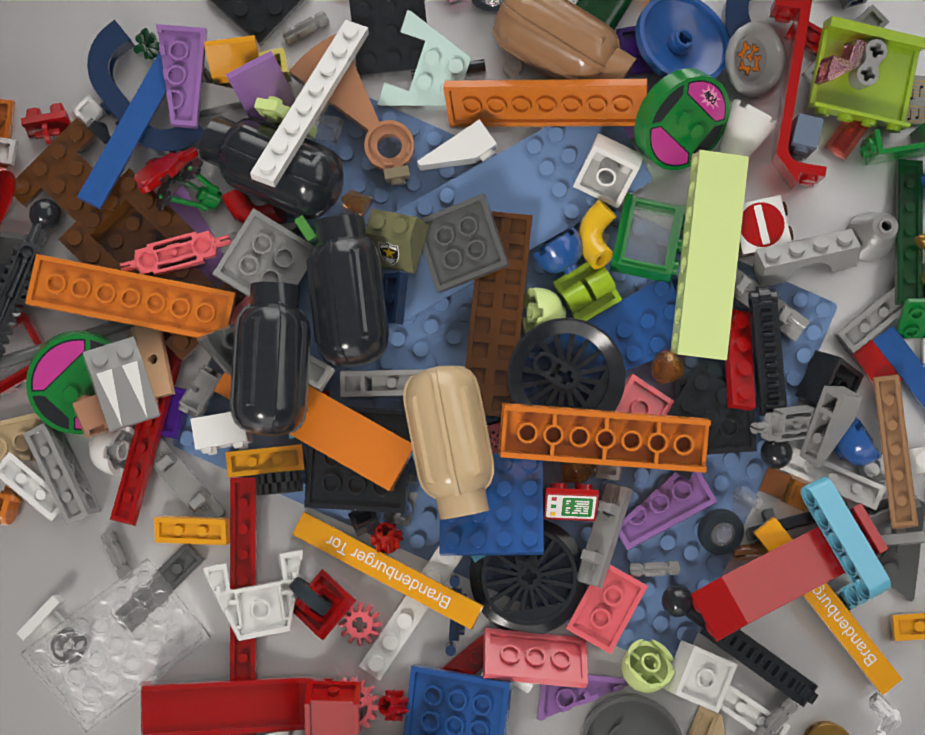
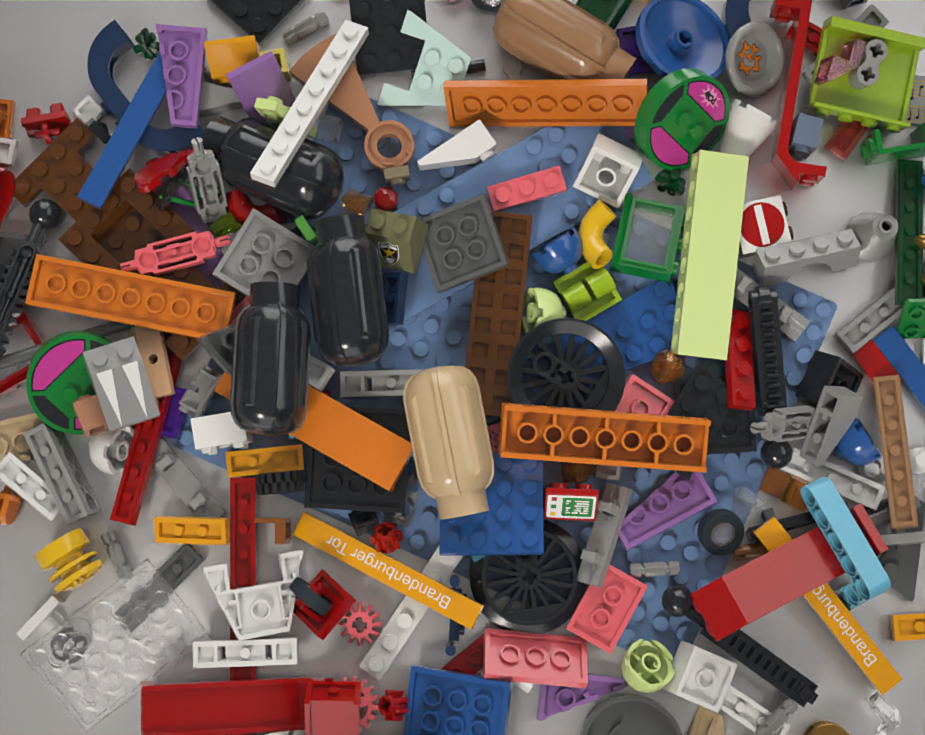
none -> yellow wheel [34,528,105,594]
none -> light grey piece [186,137,228,234]
none -> white hinge [193,637,298,668]
none -> clear neon green plate [209,212,241,238]
none -> dark orange panel [254,517,291,544]
none -> red tile [374,187,398,212]
none -> coral plate [487,165,567,212]
none -> dark green plant [655,169,686,196]

